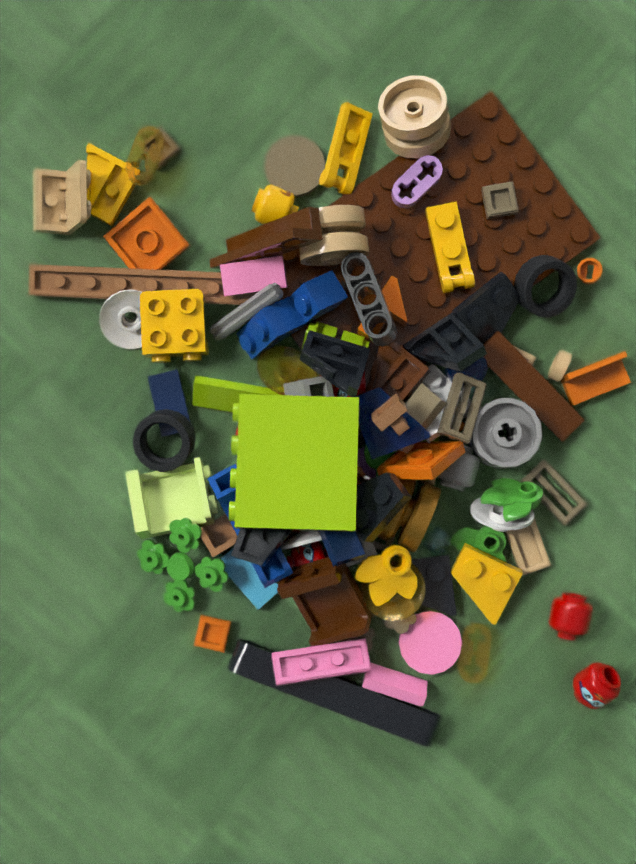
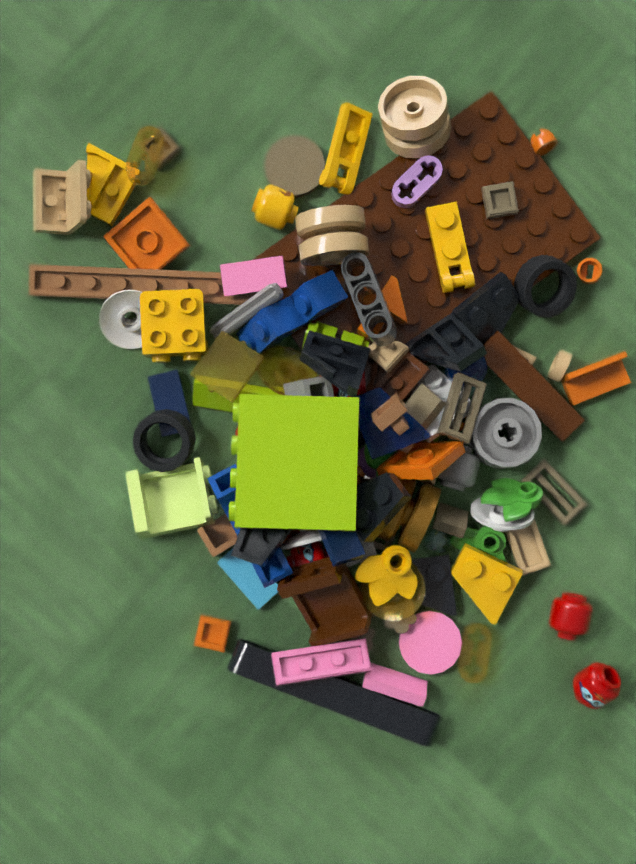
bright green plant [137,517,229,612] -> none
reddish brown fence [209,207,323,269] -> none
none -> clear yellow piece [190,331,265,403]
none -> tan tile [367,341,409,373]
none -> dark tan tile [433,502,469,538]
none -> orange hinge [530,128,558,156]

